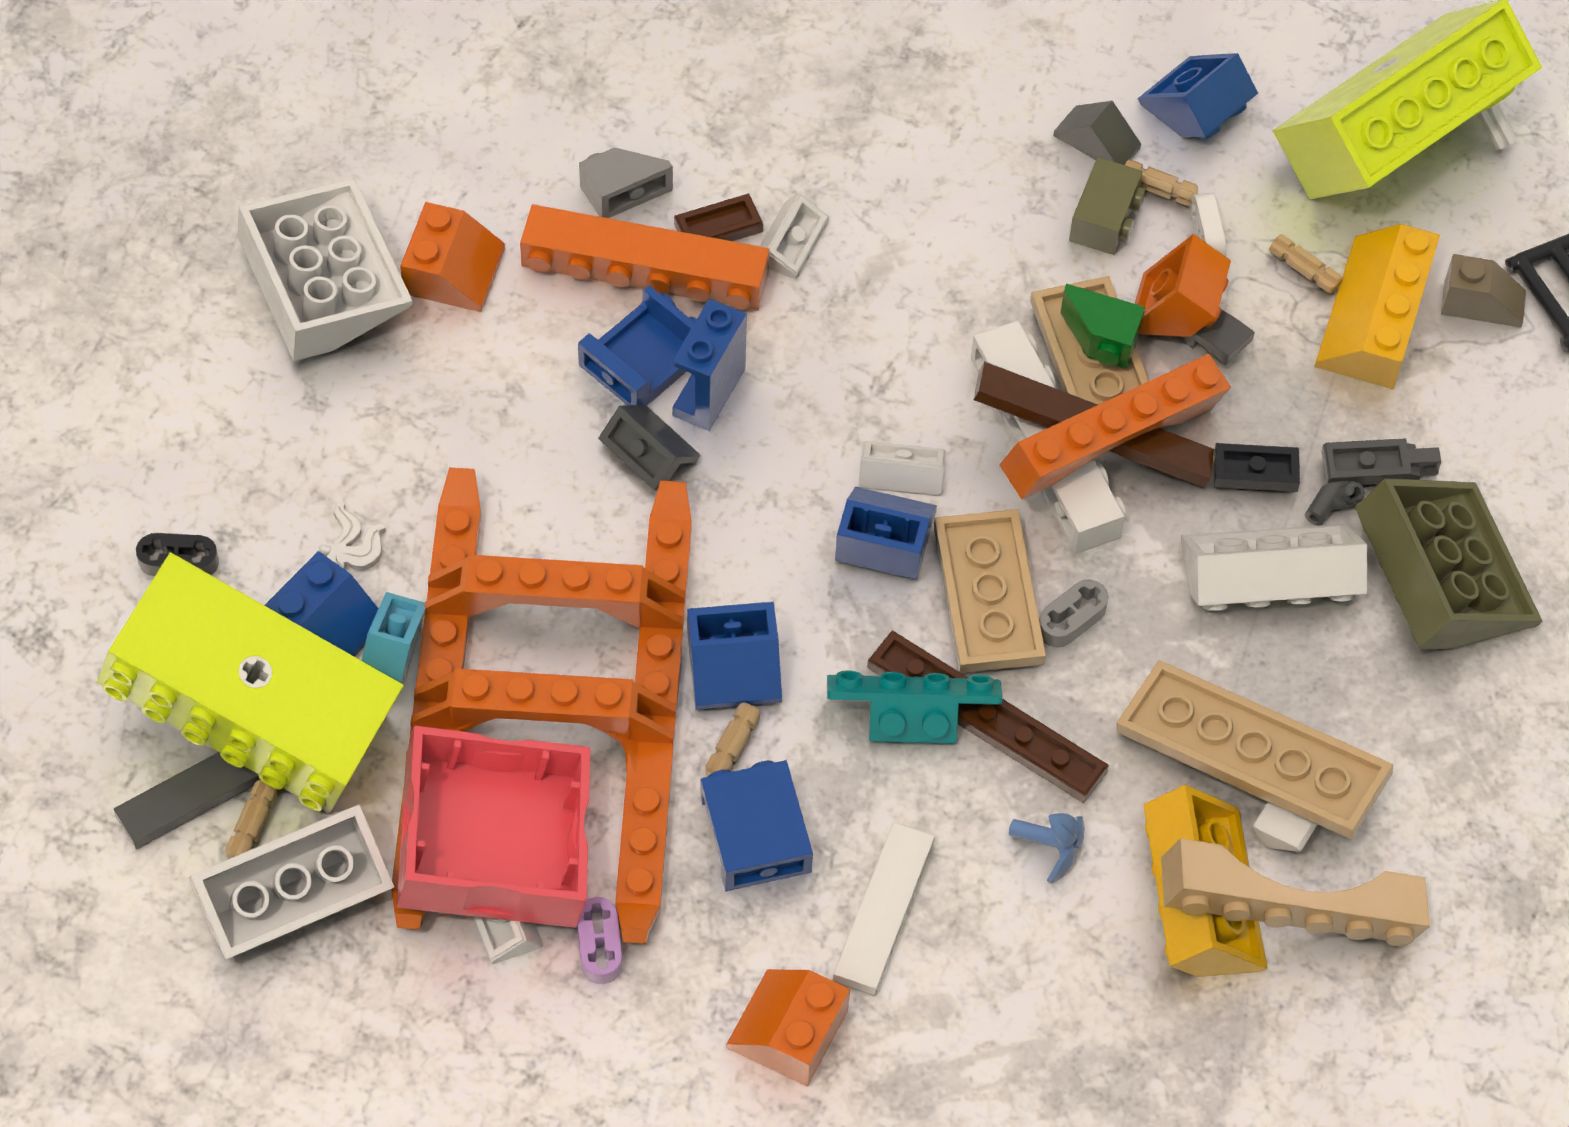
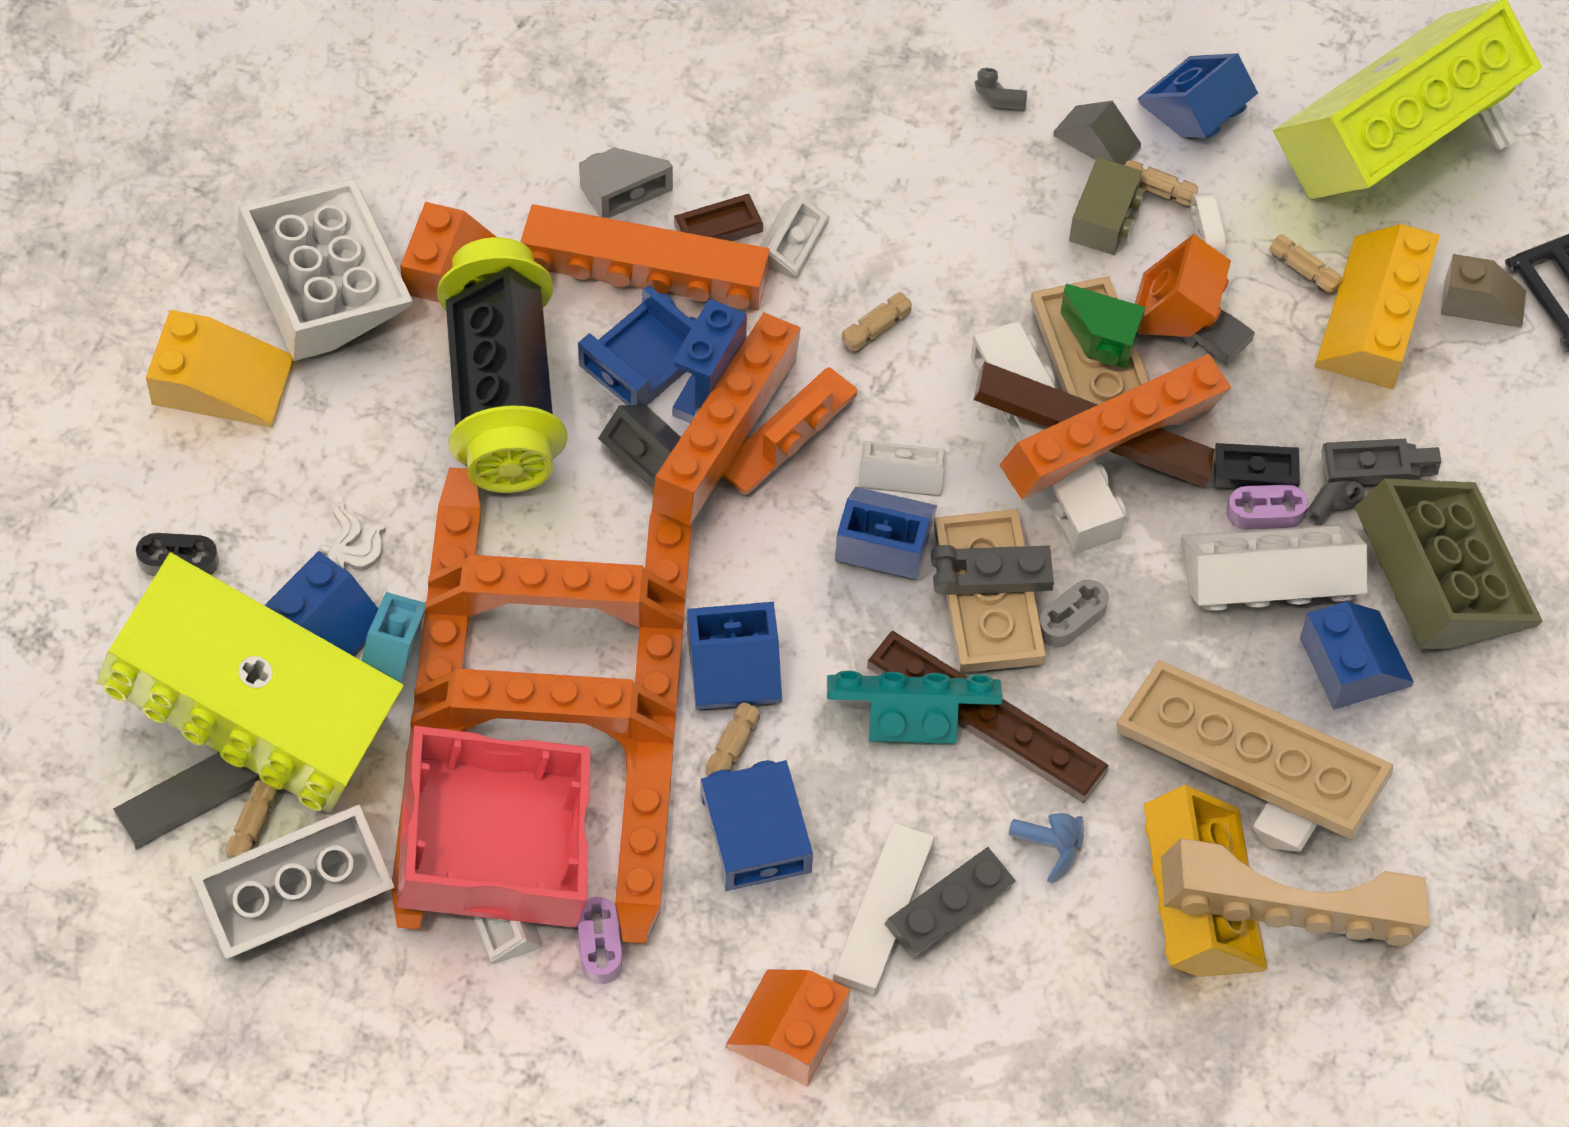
none -> yellow slope [146,310,294,428]
none -> brick [437,237,568,493]
none -> orange brick [652,312,801,525]
none -> orange bracket [722,367,857,495]
none -> tan axle [841,292,912,352]
none -> dark grey plate [884,847,1016,959]
none -> dark grey plate [931,545,1054,595]
none -> dark grey arm [975,68,1027,110]
none -> lavender beam [1226,485,1308,529]
none -> blue slope [1300,601,1414,710]

